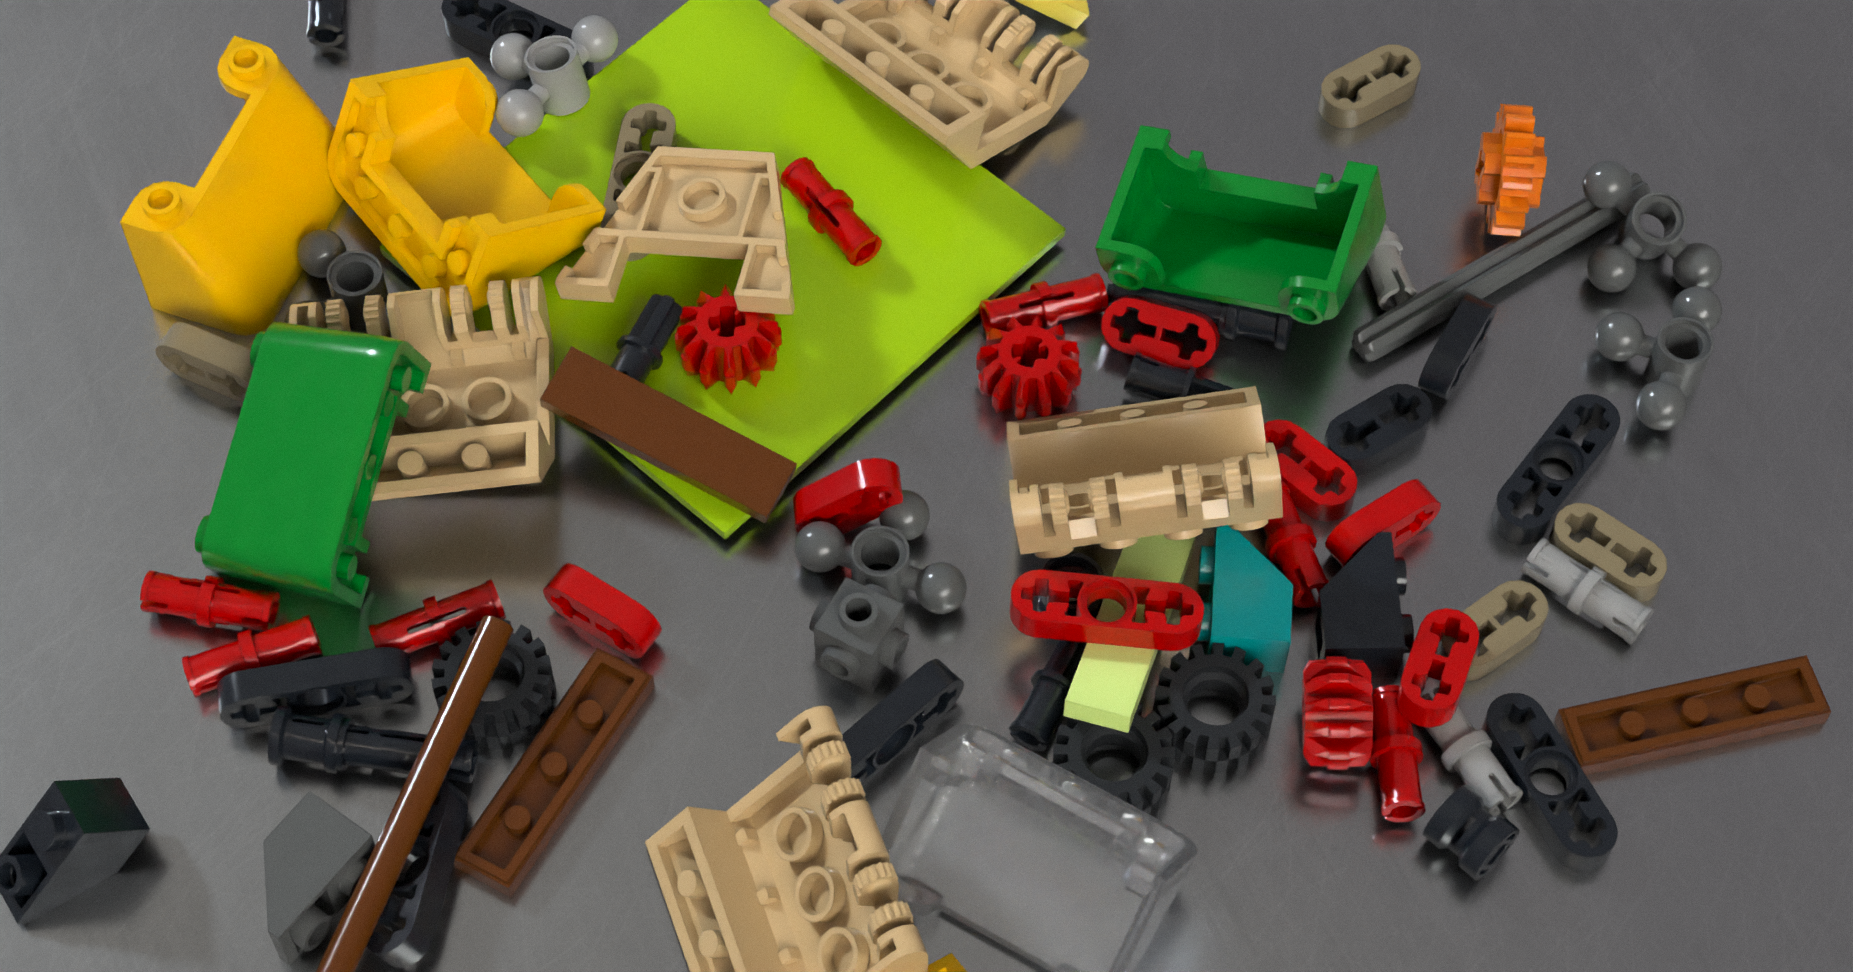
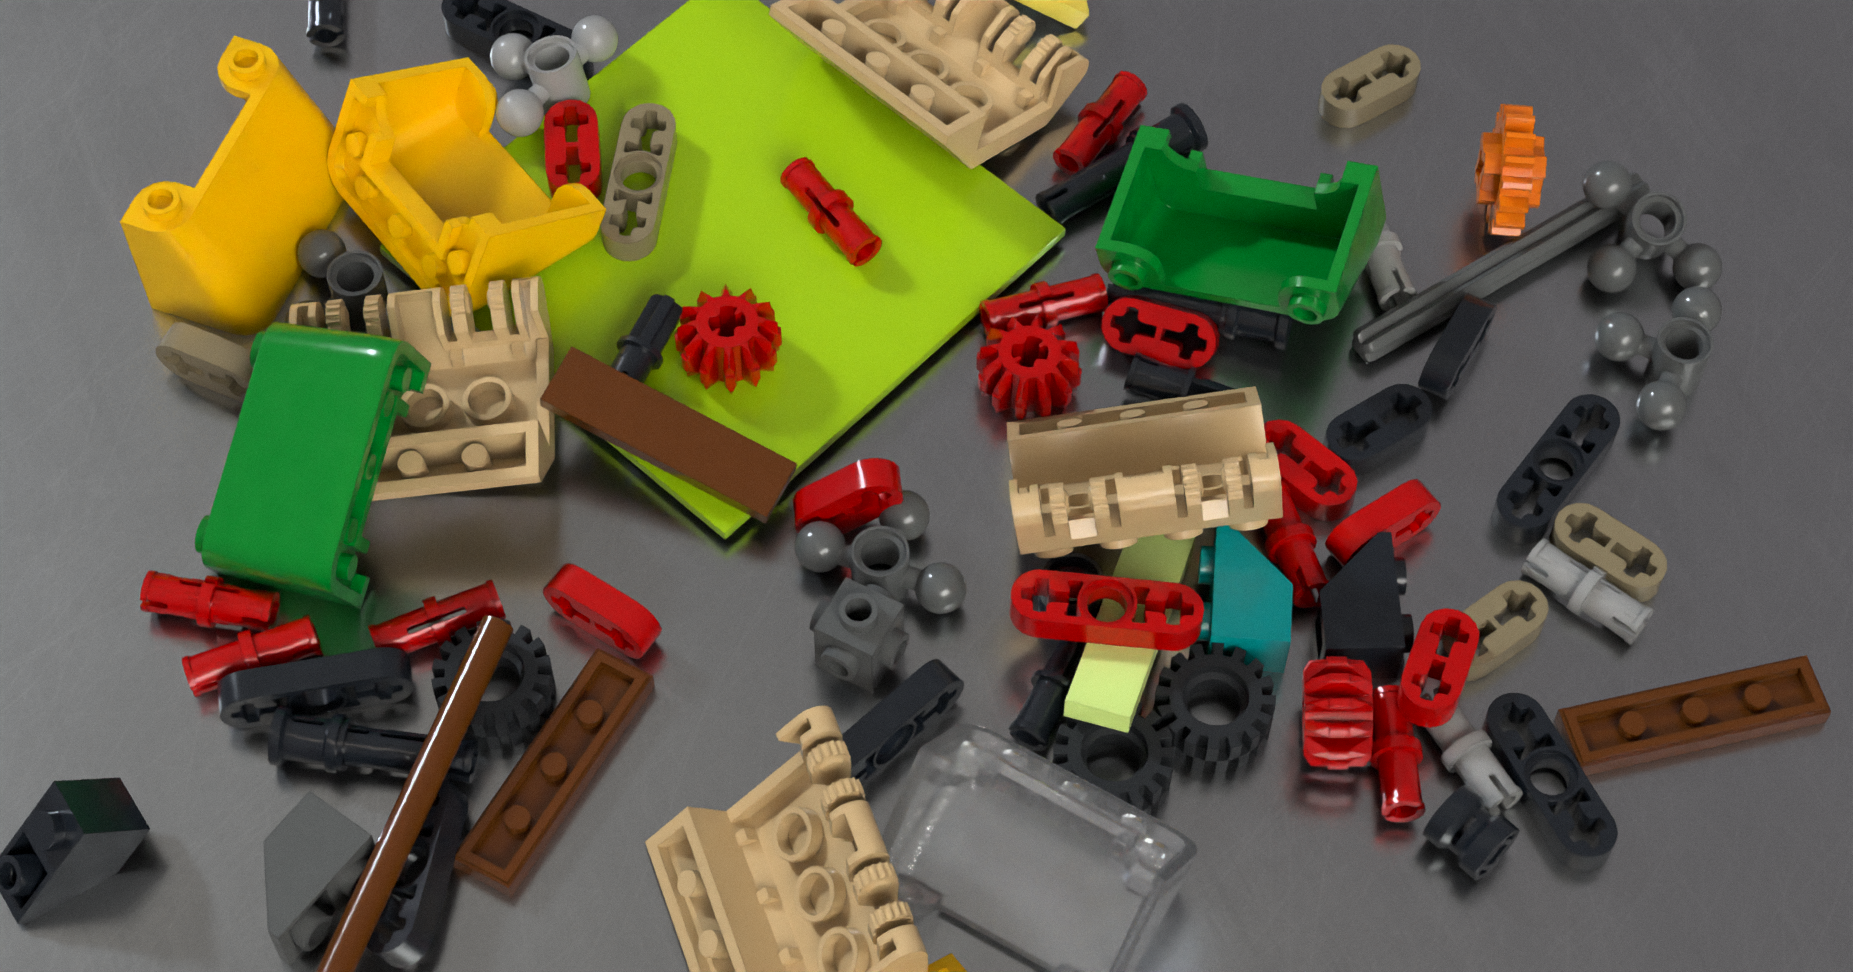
tan wing [555,146,795,315] -> none
none -> red beam [544,99,603,198]
none -> black pin [1035,103,1208,225]
none -> red pin [1053,71,1147,176]

